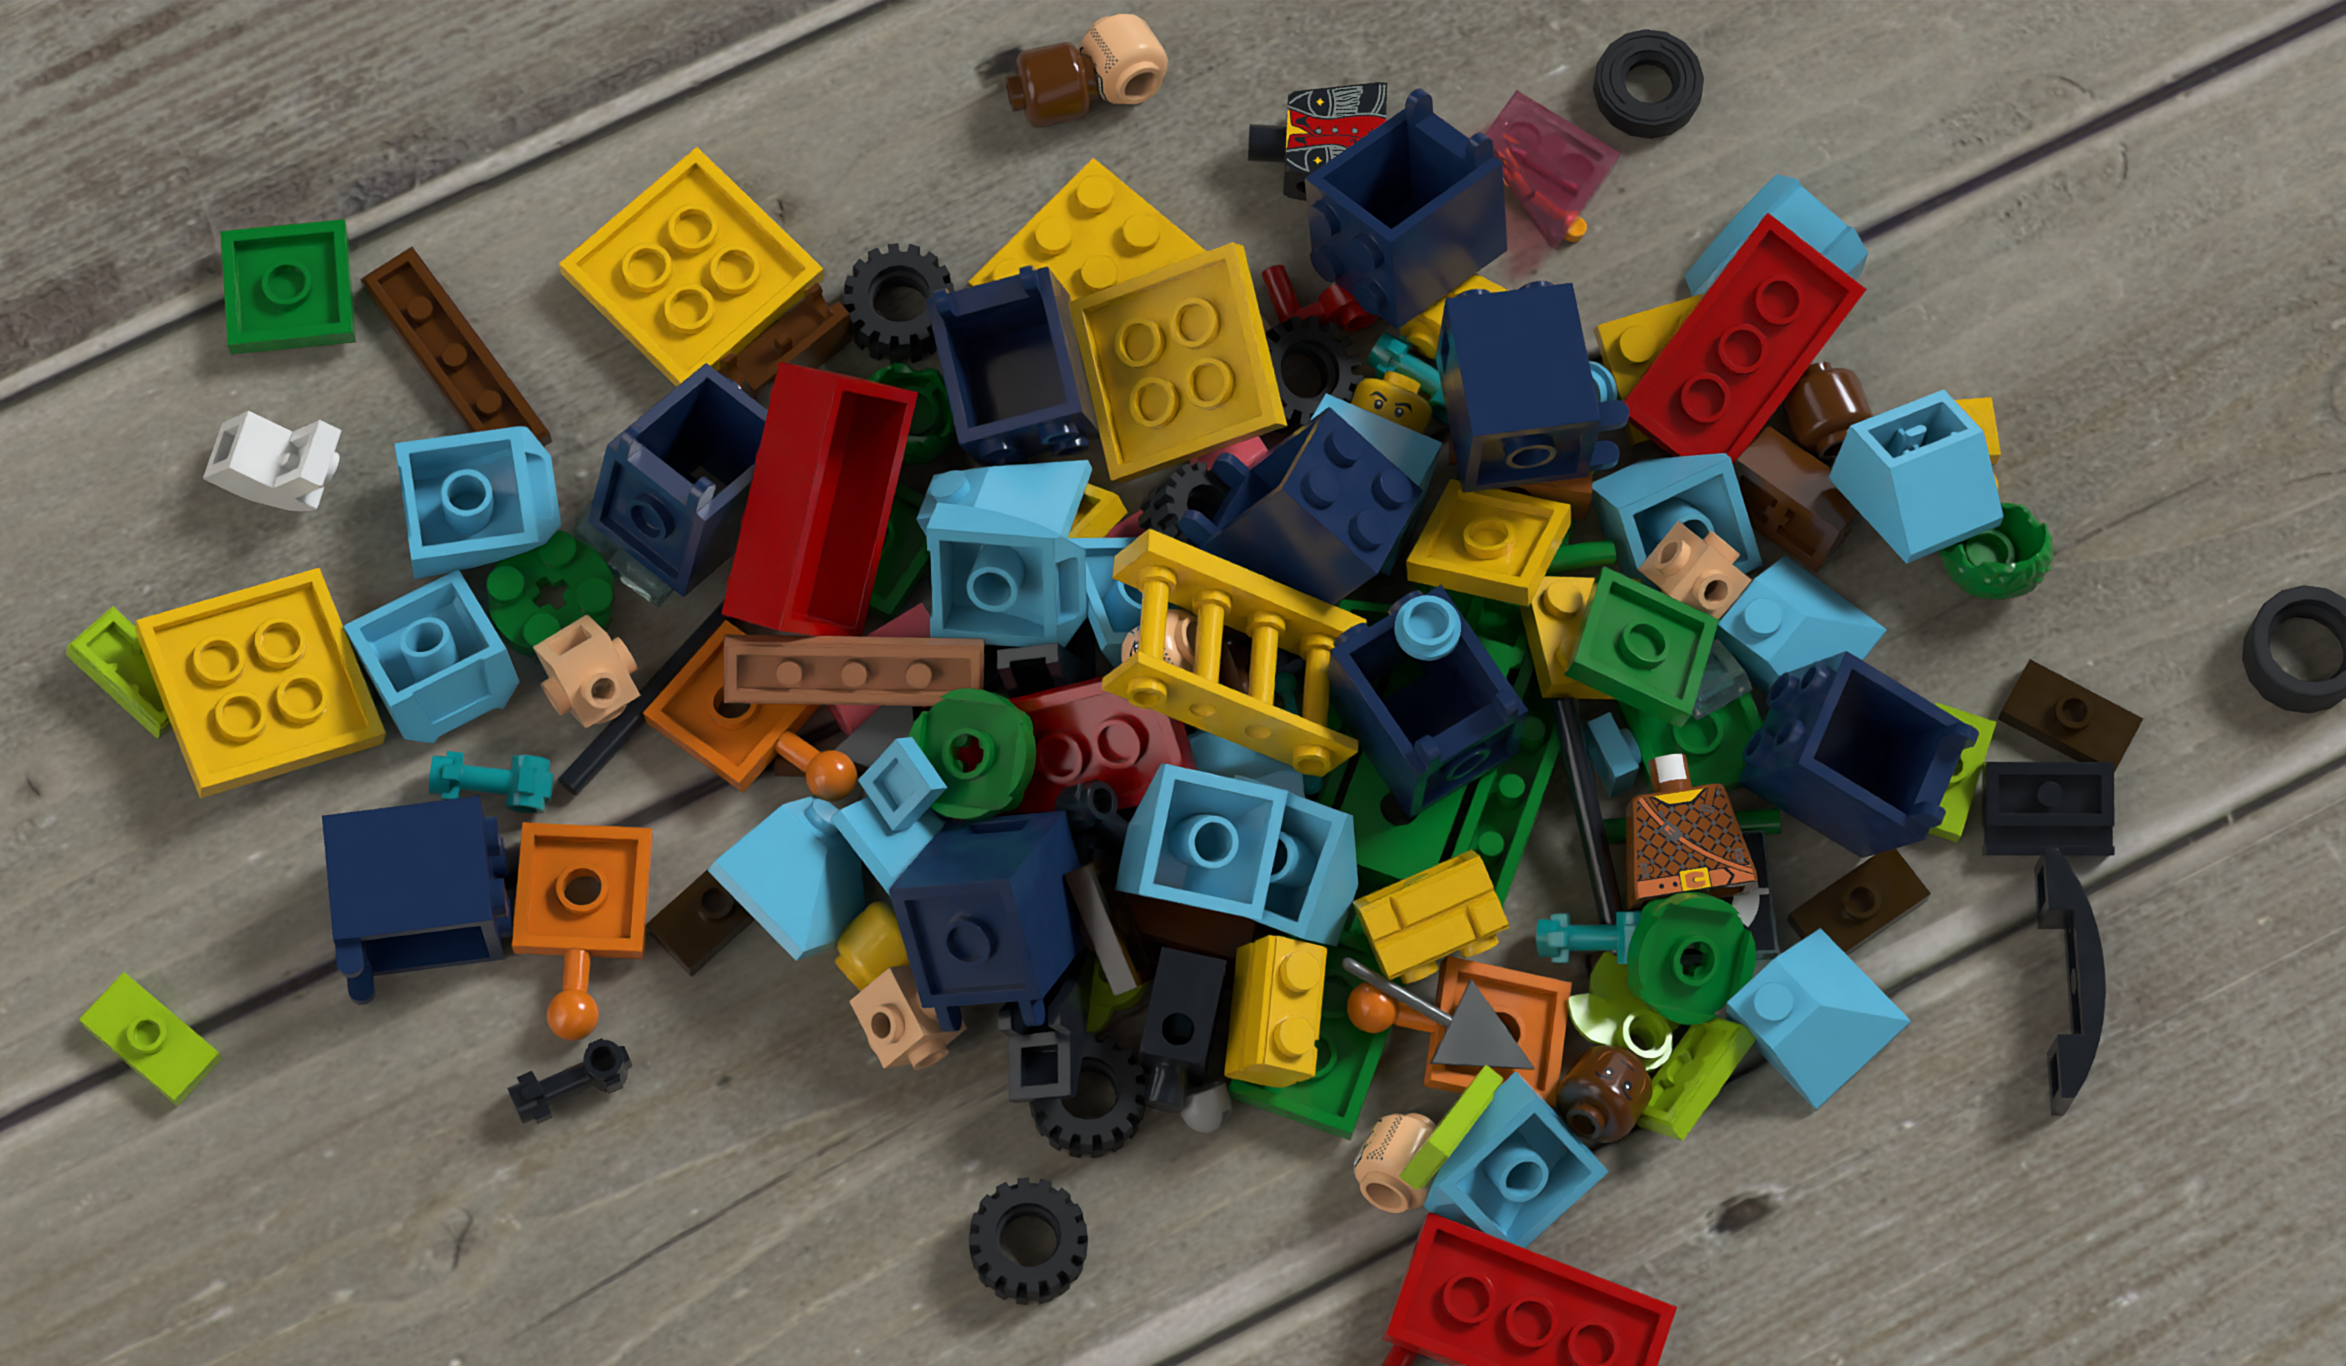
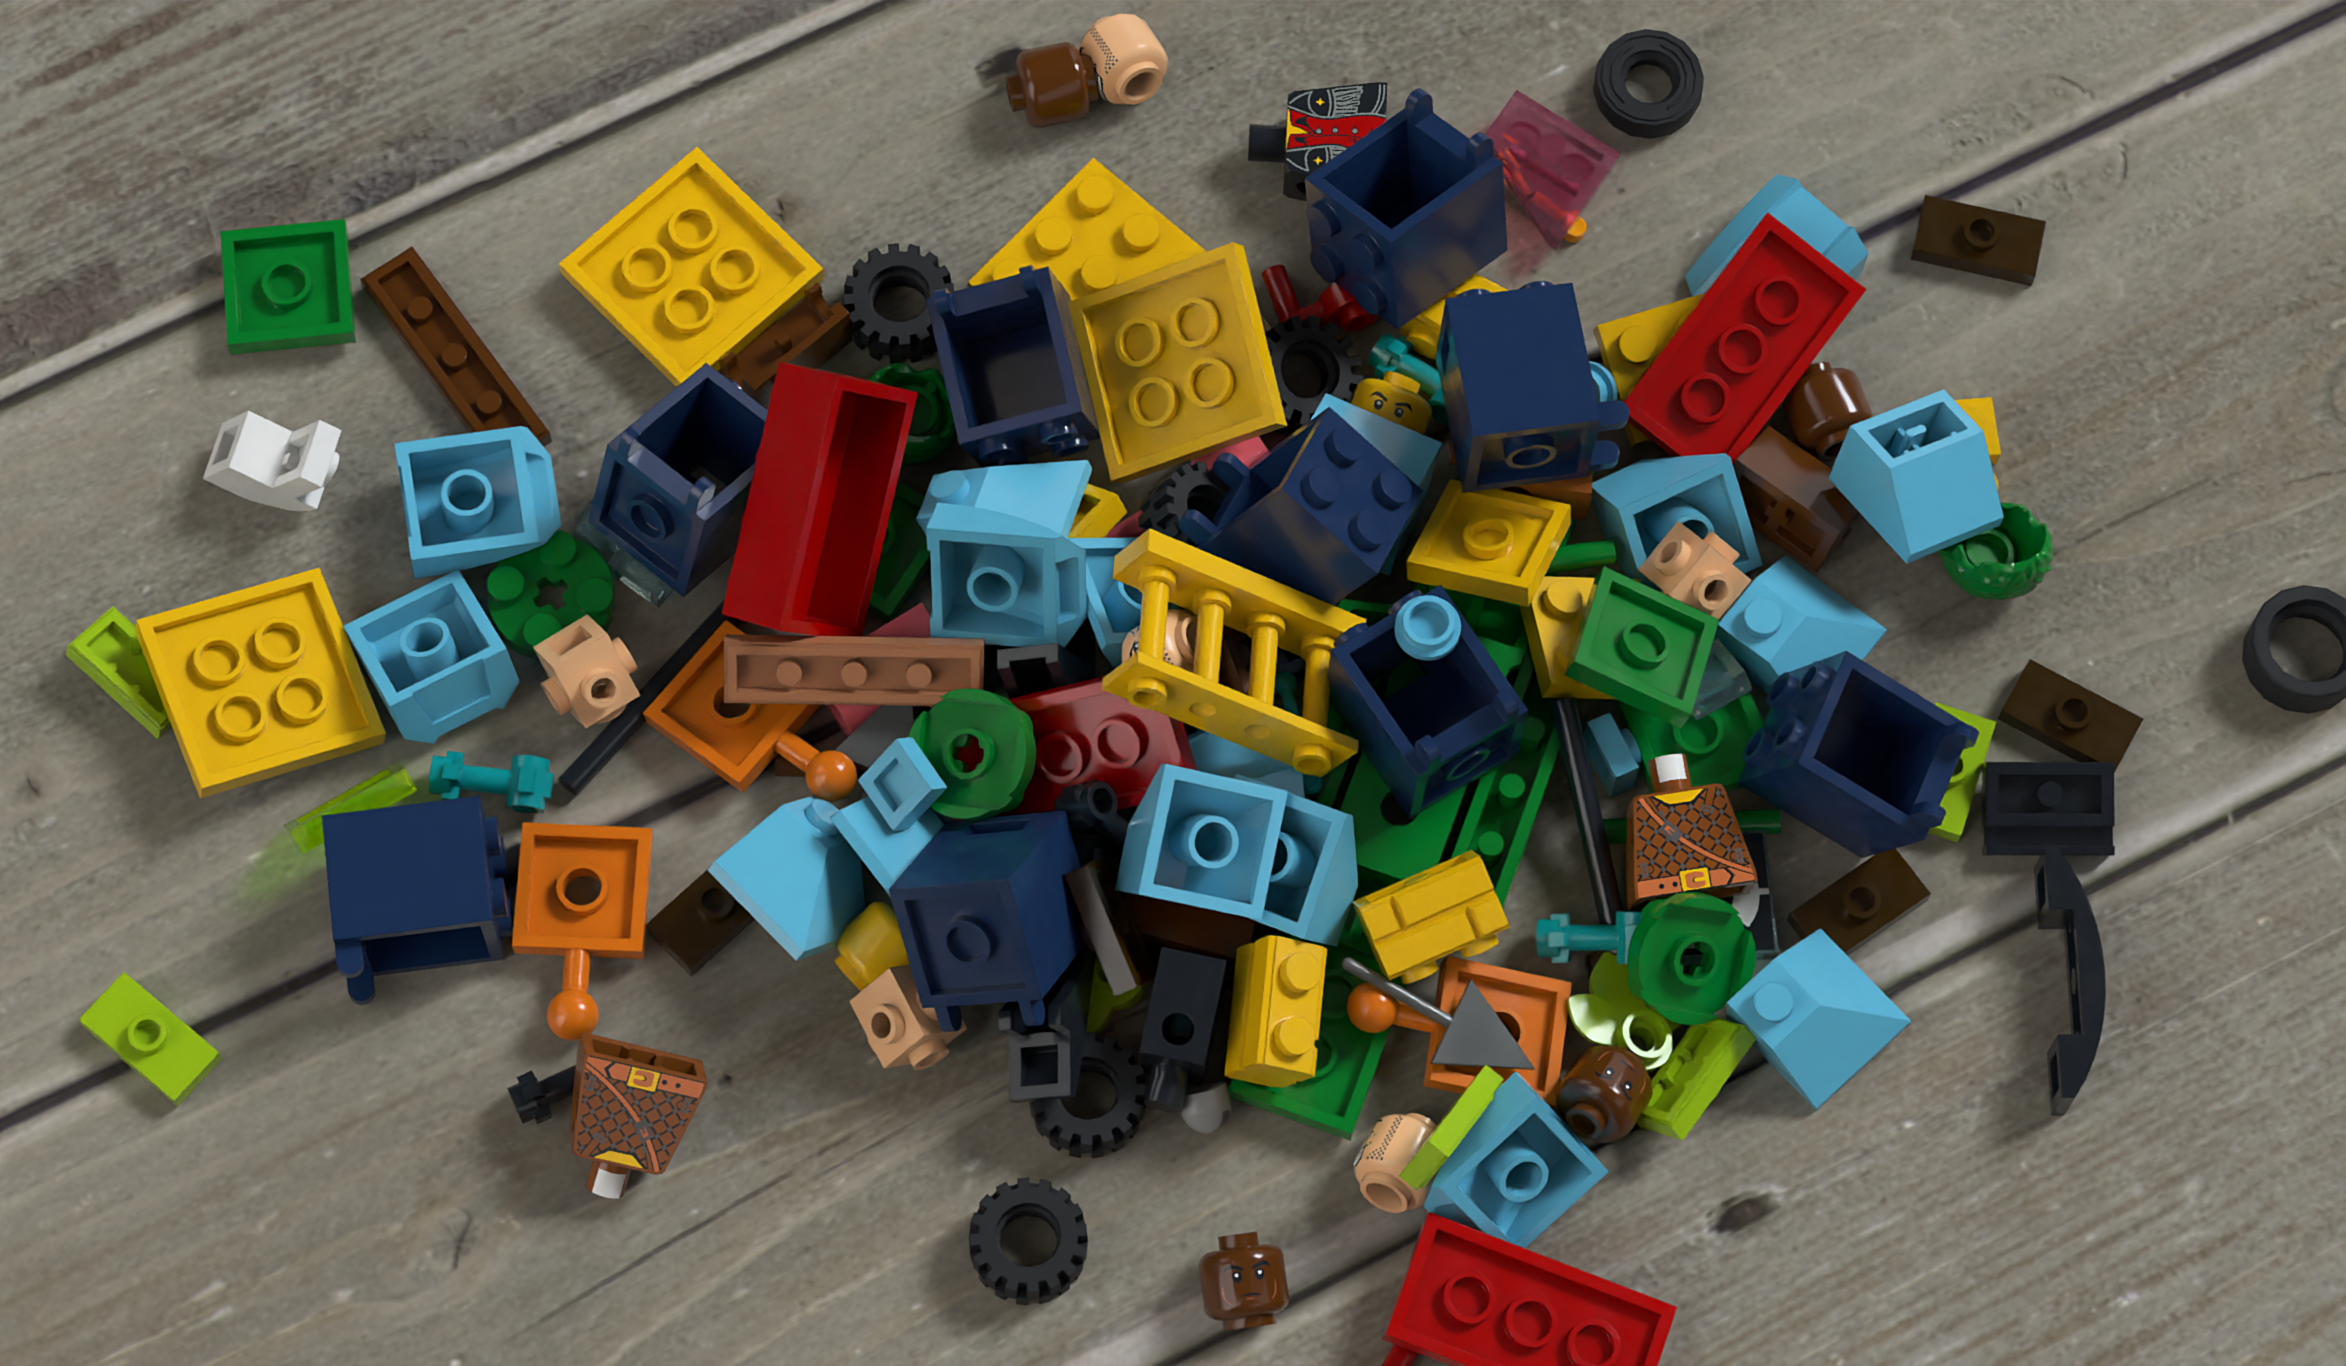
none -> clear neon green tile [283,762,417,854]
none -> torso [569,1032,708,1199]
none -> reddish brown head [1199,1232,1289,1331]
none -> dark brown plate [1910,195,2046,286]

